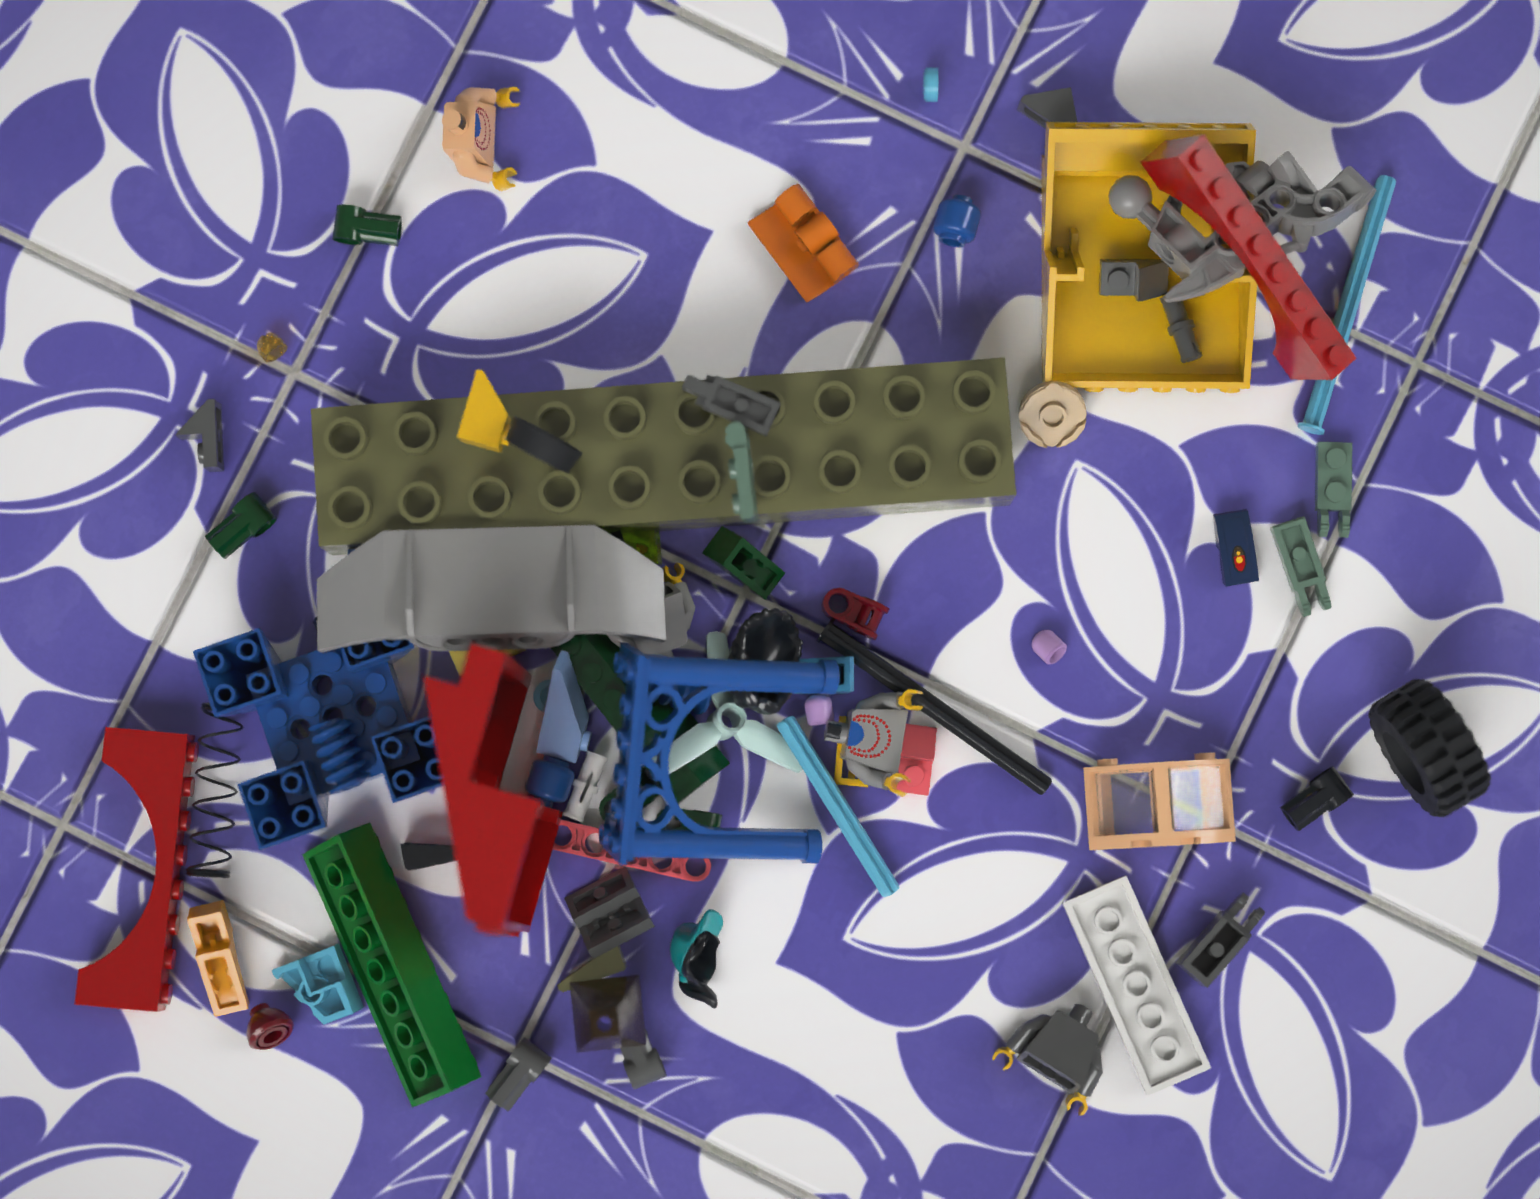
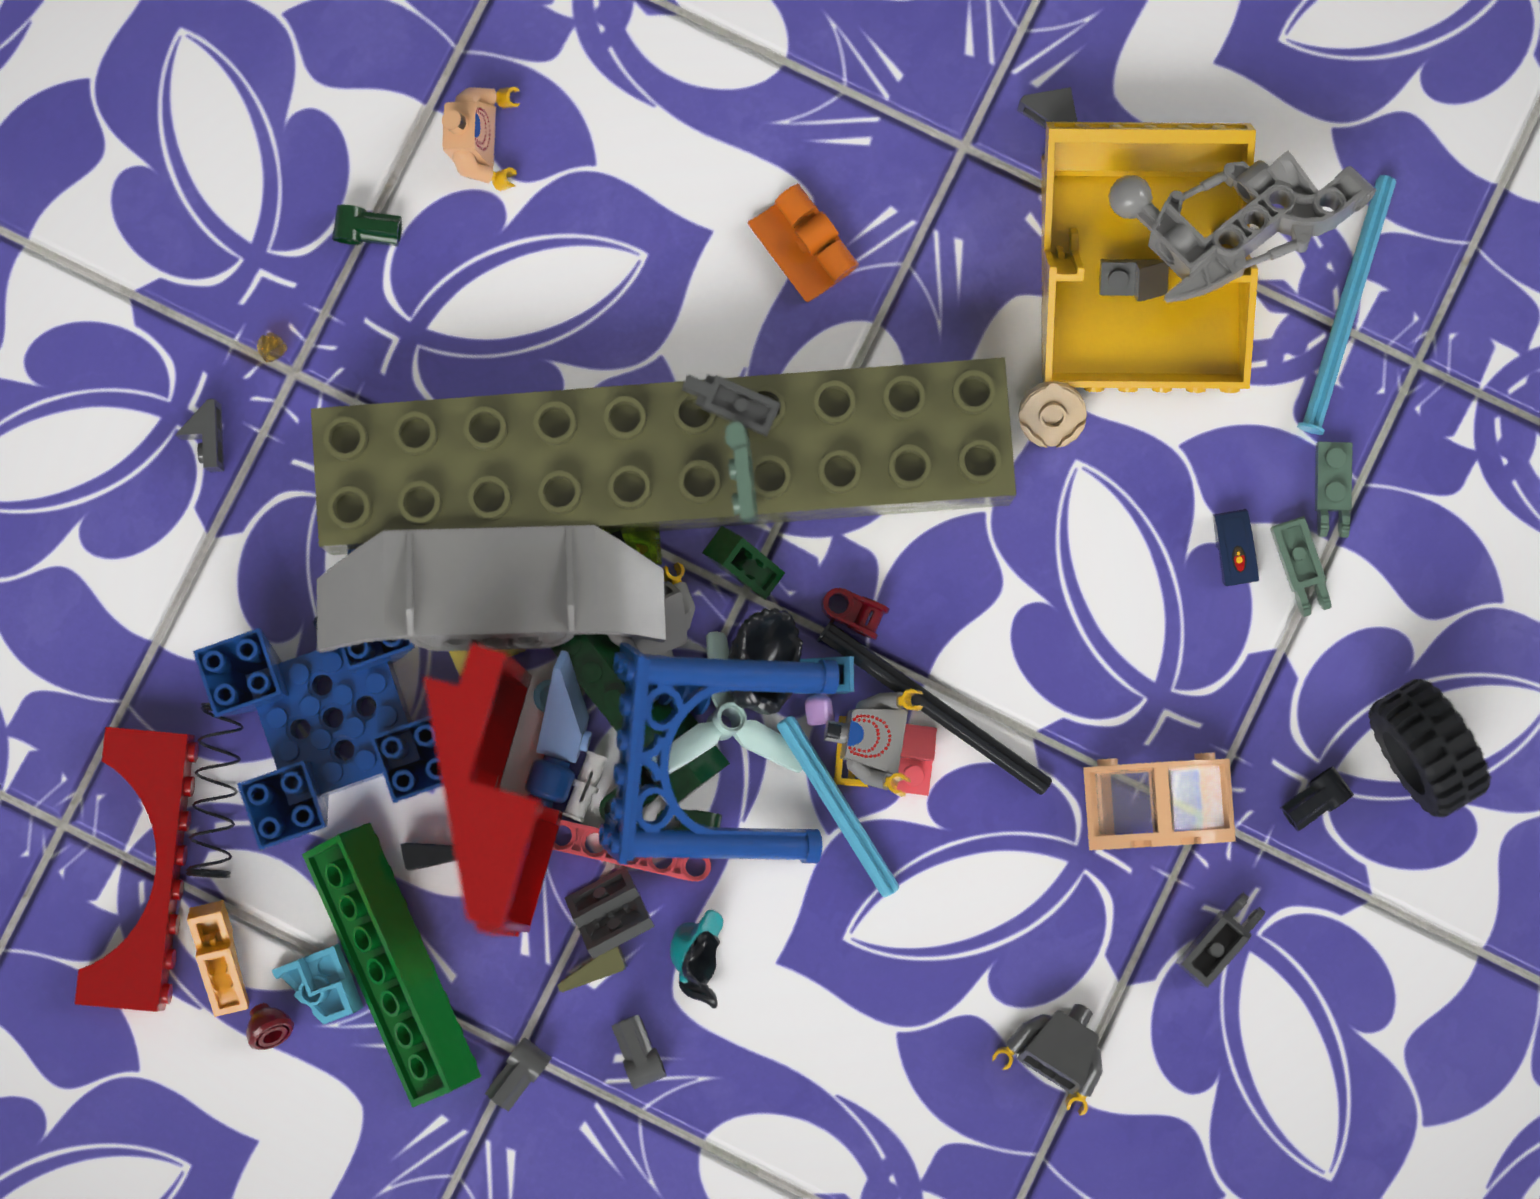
dark green piece [205,492,277,559] -> none
blue piece [308,718,371,795] -> none
yellow slope [457,369,511,453] -> none
black tyre [505,416,583,473] -> none
slope [569,975,647,1053] -> none
medium azure tile [923,67,938,102] -> none
blue head [933,194,981,248] -> none
lavender piece [1032,630,1067,665] -> none
white plate [1062,875,1211,1096] -> none
red arch [1140,134,1356,380] -> none
dark grey pin [1160,296,1203,363] -> none

